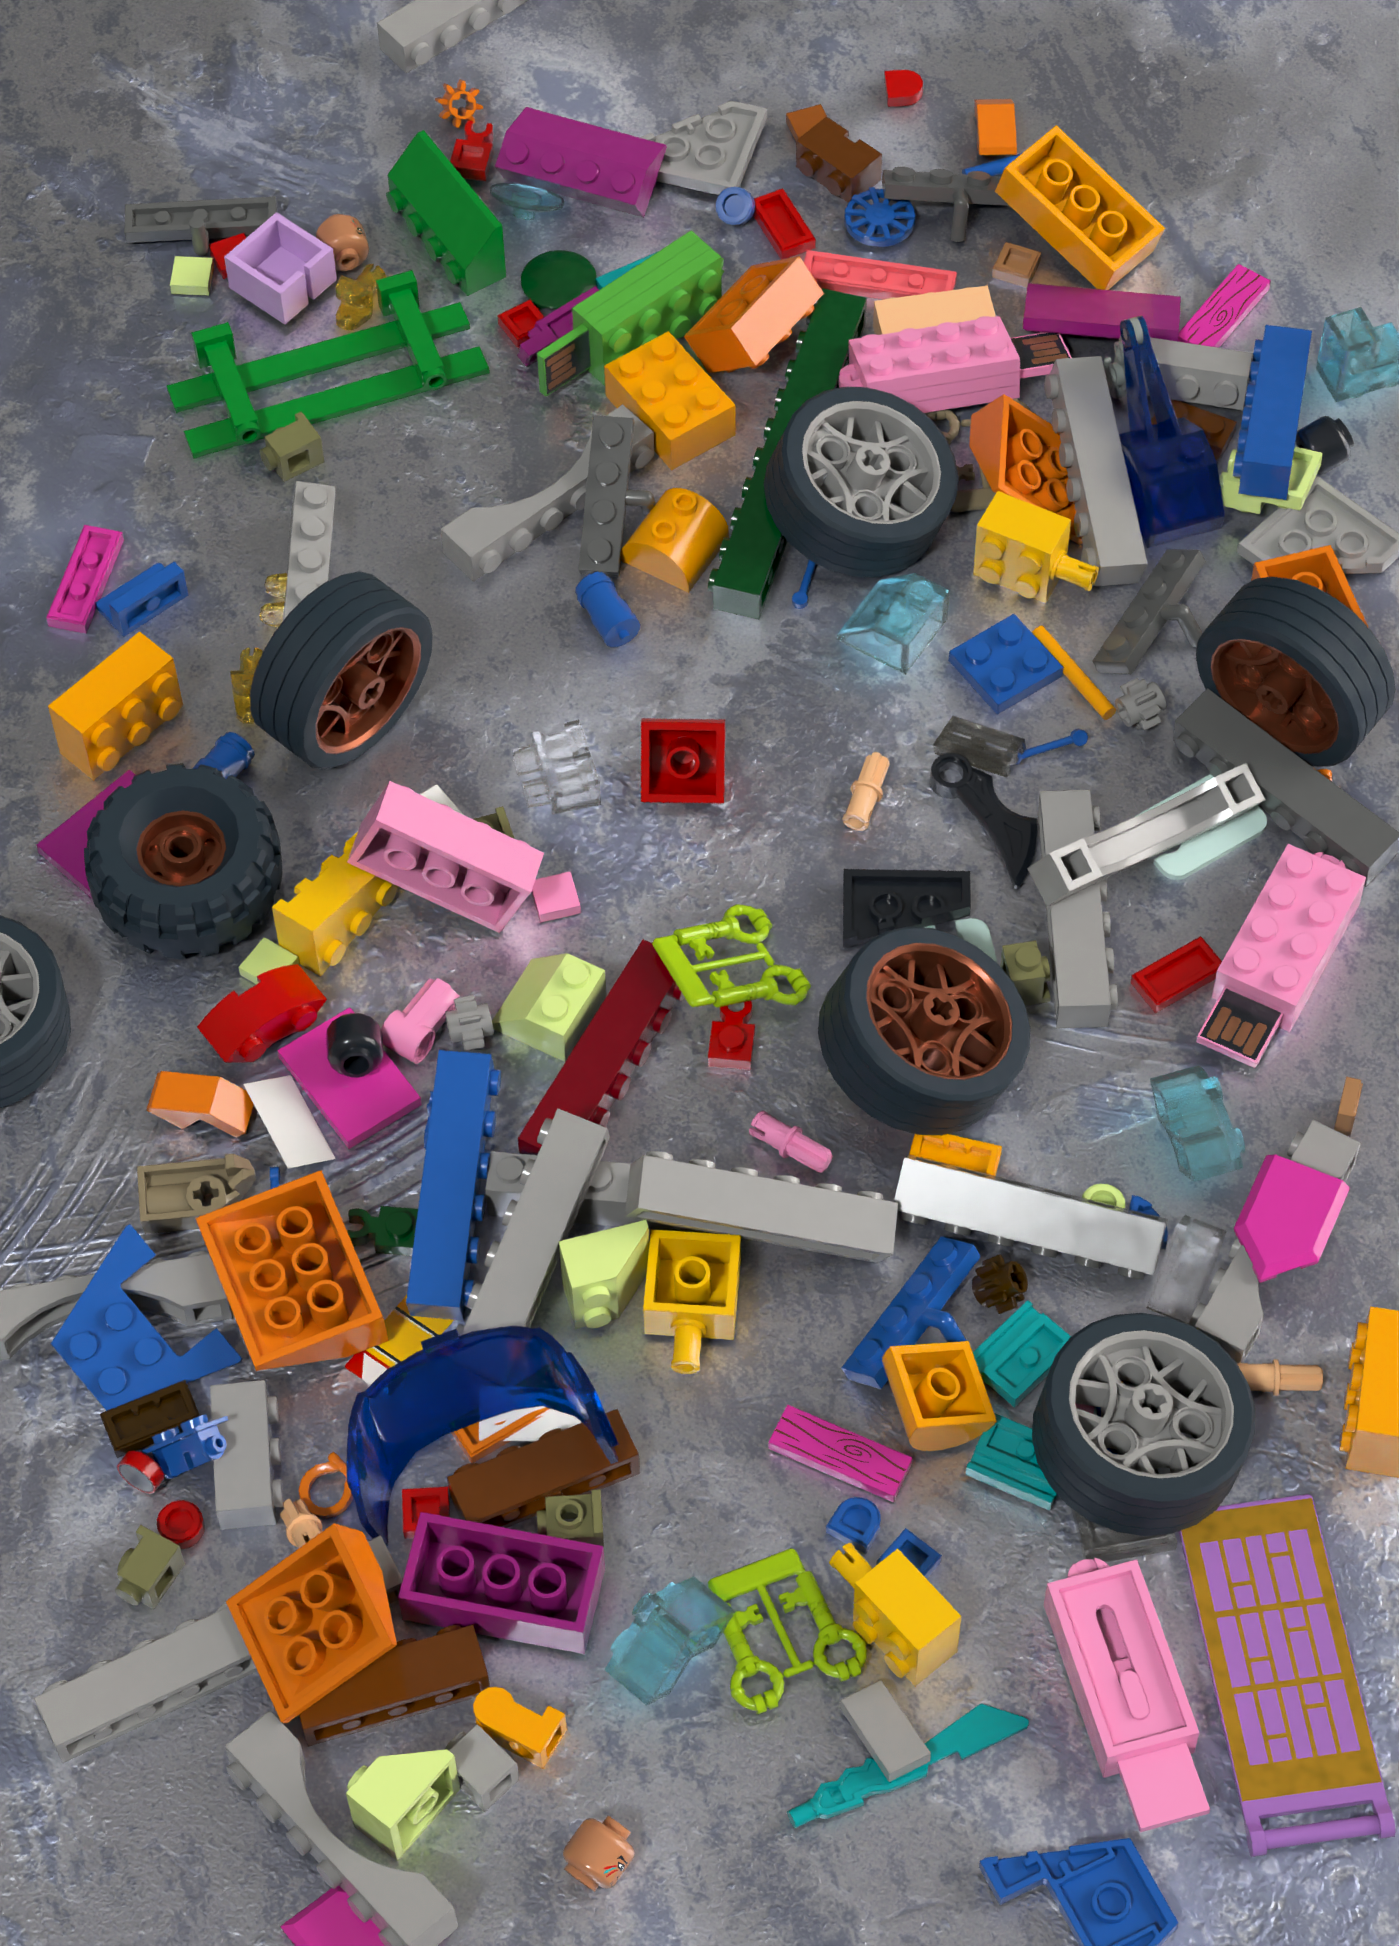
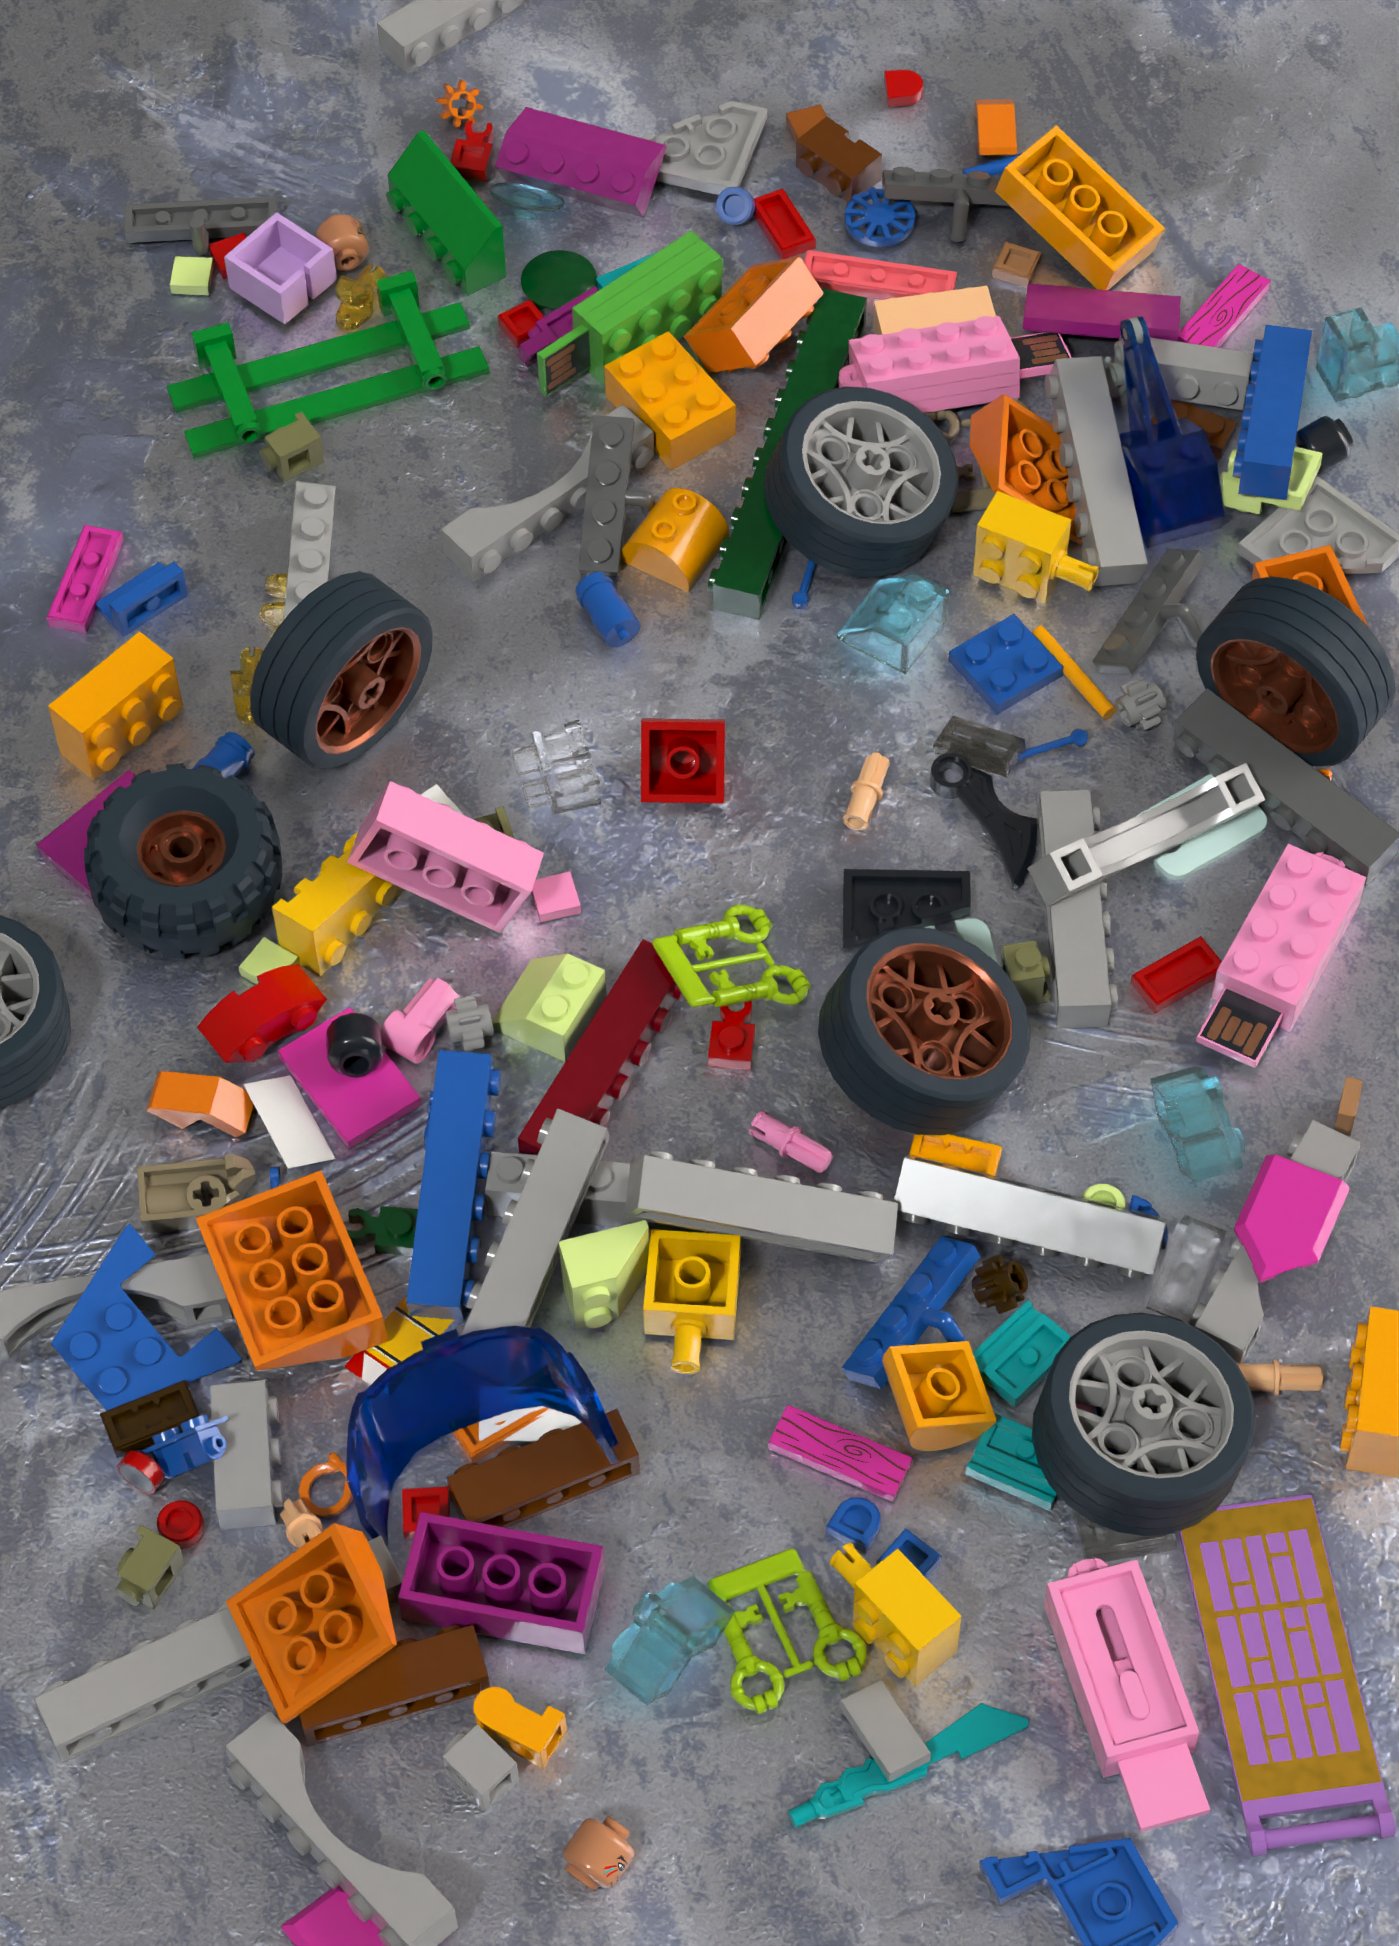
yellowish green slope [346,1749,460,1861] -> none
olive brick [537,1490,604,1547] -> none

